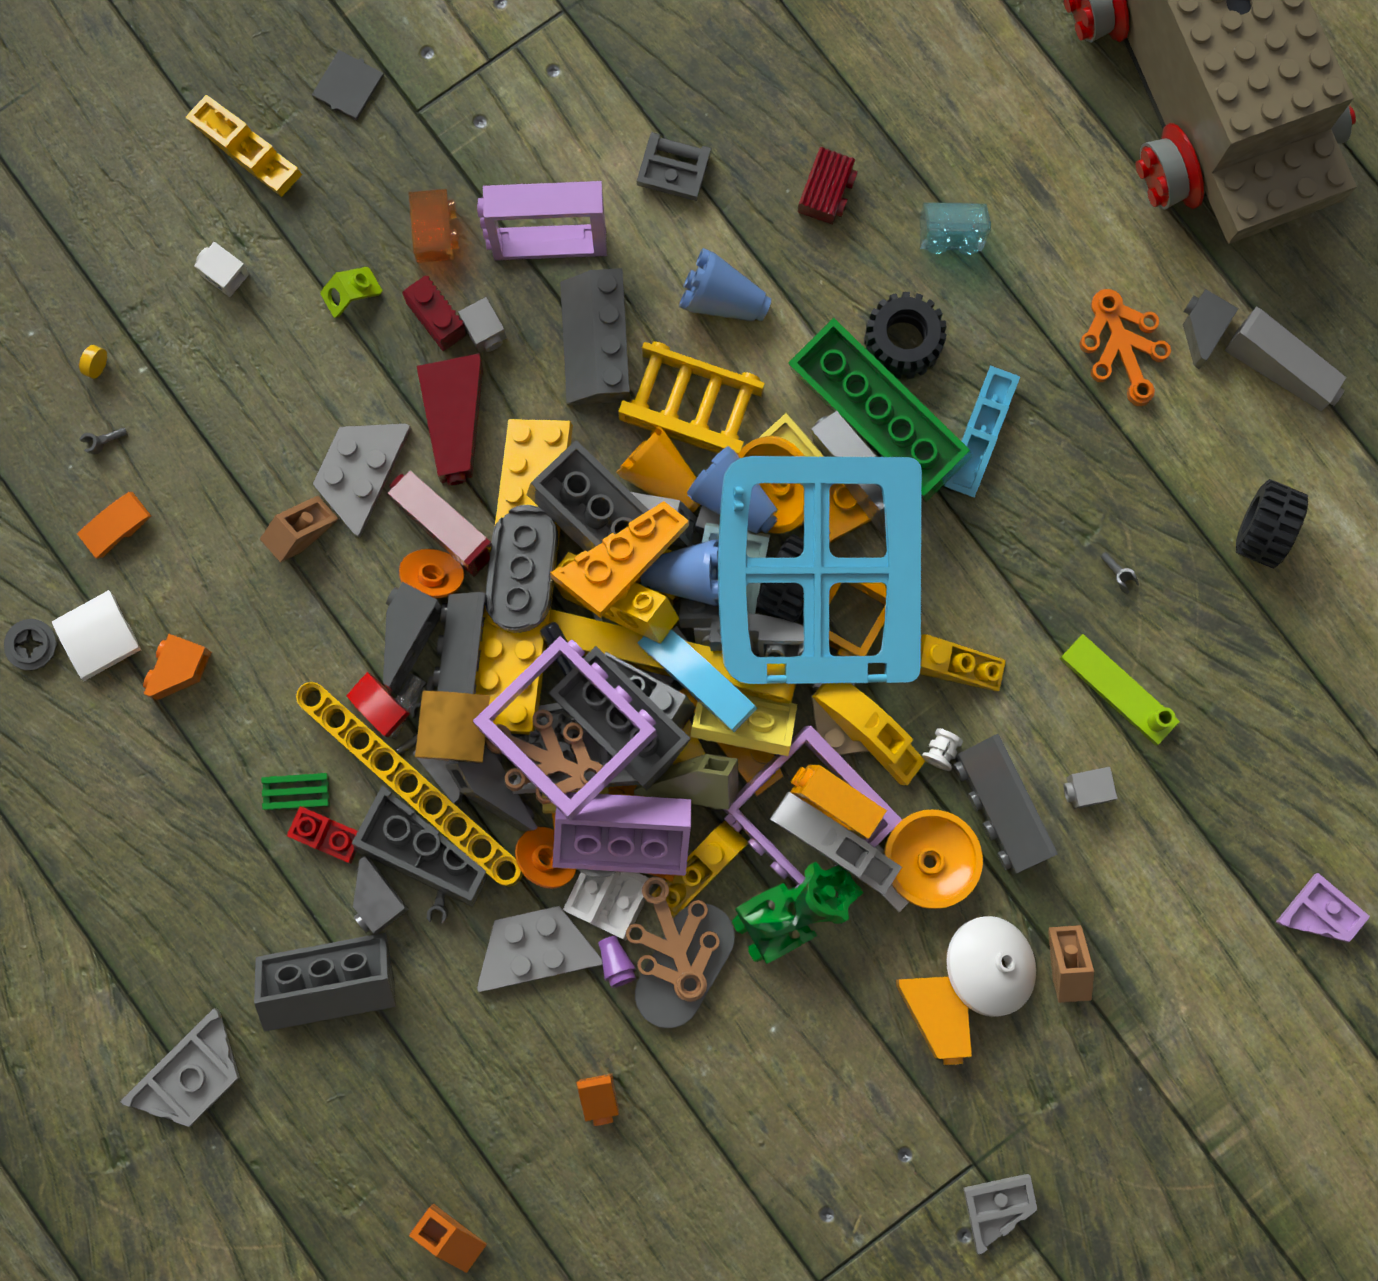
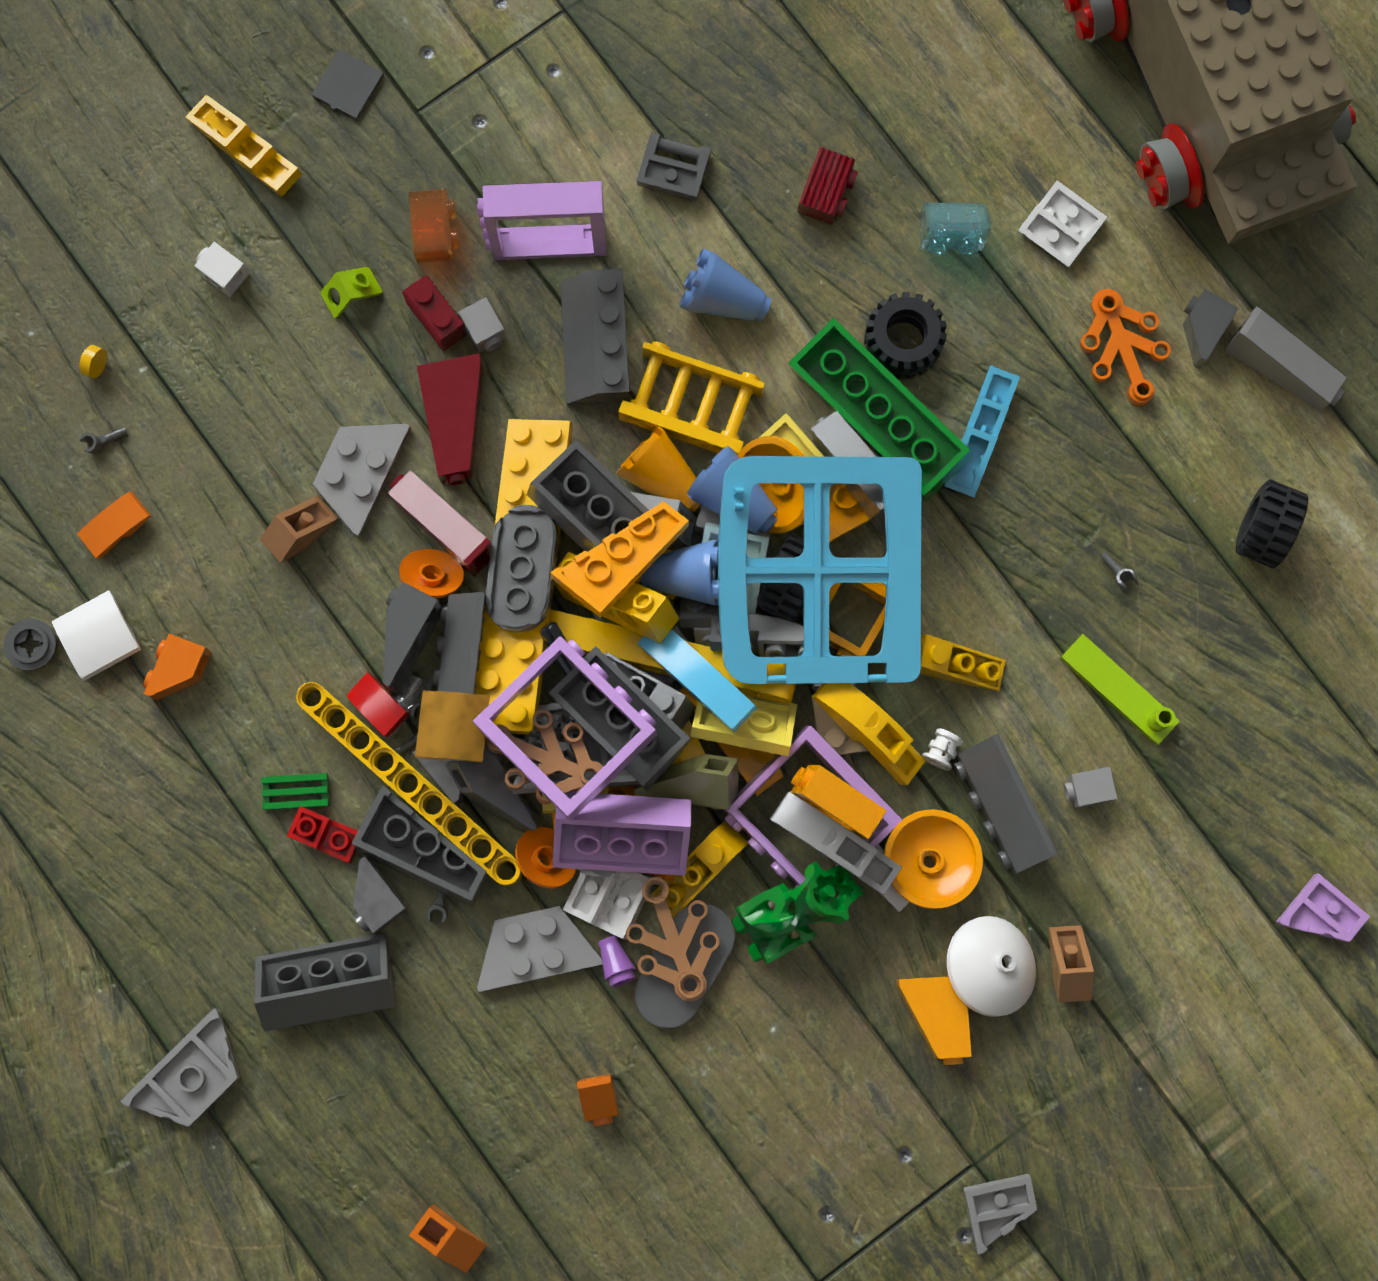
none -> white slope [1018,180,1107,268]

